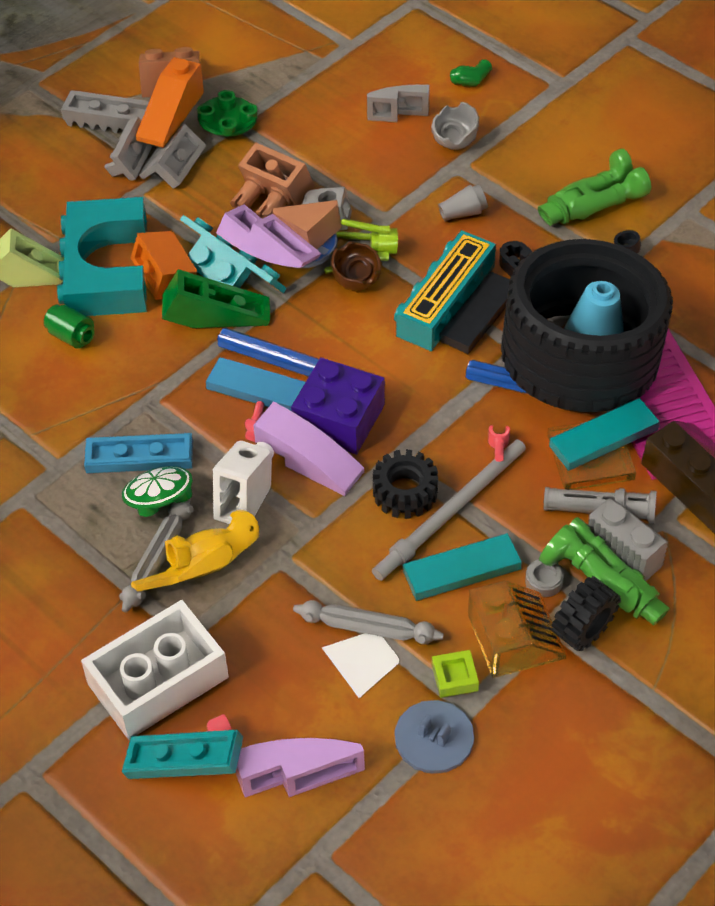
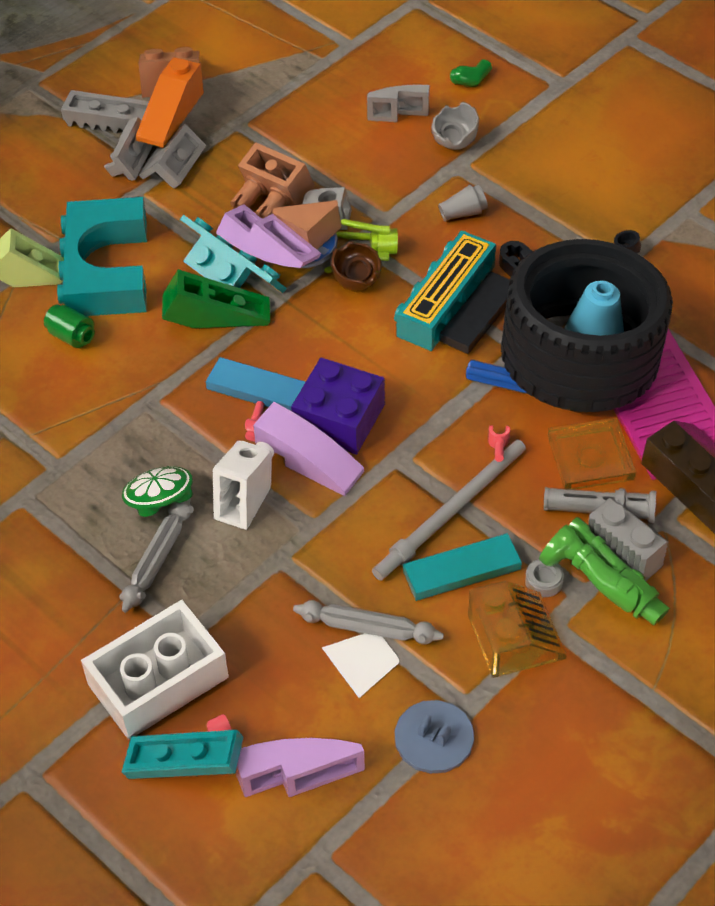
dark azure tile [84,433,193,473] -> none
orange panel [131,231,197,300] -> none
yellow animal [131,510,259,591] -> none
green dish [197,90,257,136] -> none
blue axle [217,328,319,377] -> none
black tyre [373,449,438,519] -> none
lime plate [432,650,479,698] -> none
bright green piece [538,148,652,226] -> none
teal tile [549,398,660,471] -> none
black tyre [551,576,621,651] -> none

